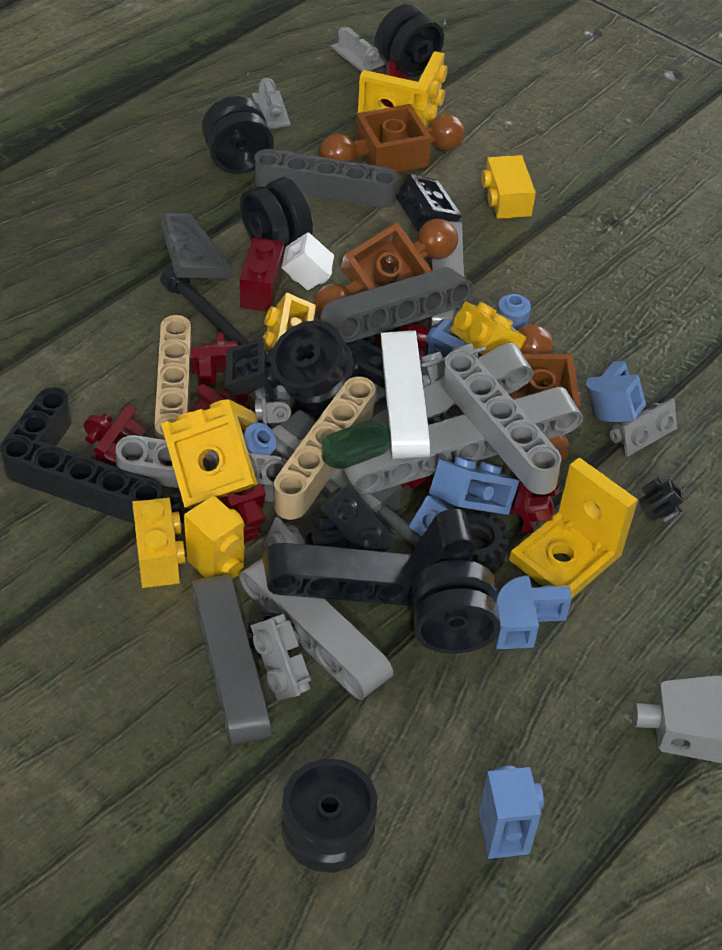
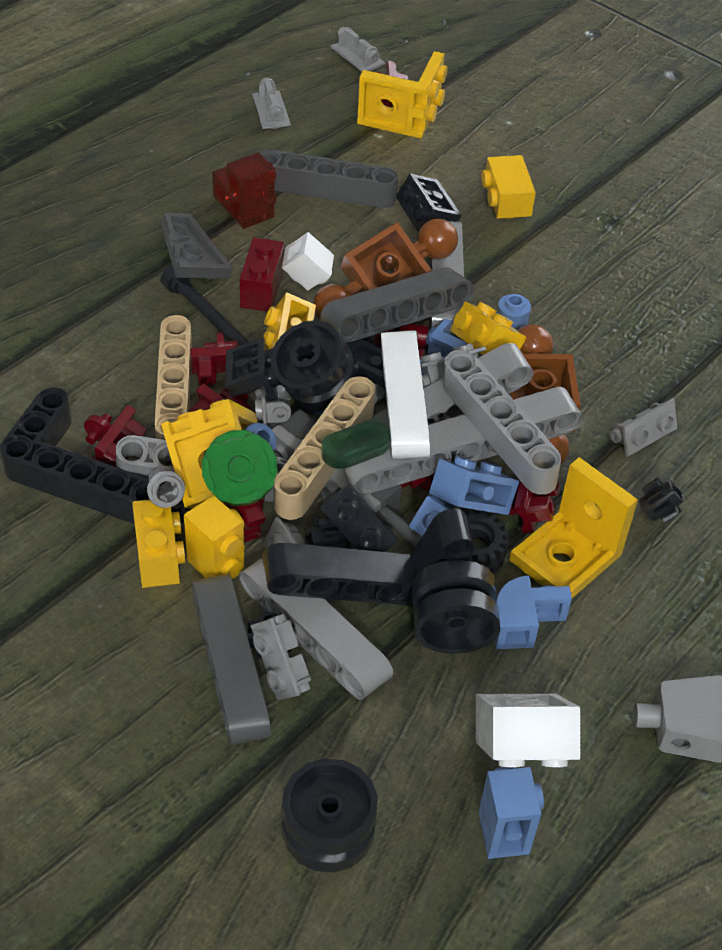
black wheel [202,96,274,174] -> none
black wheel [240,177,313,250] -> none
dark orange brick [319,104,465,172] -> none
black wheel [374,4,445,77] -> none
medium blue brick [586,361,646,422] -> none
none -> light grey cone [147,468,185,508]
none -> green tile [202,430,278,506]
none -> clear red brick [212,152,277,229]
none -> white brick [476,694,580,767]

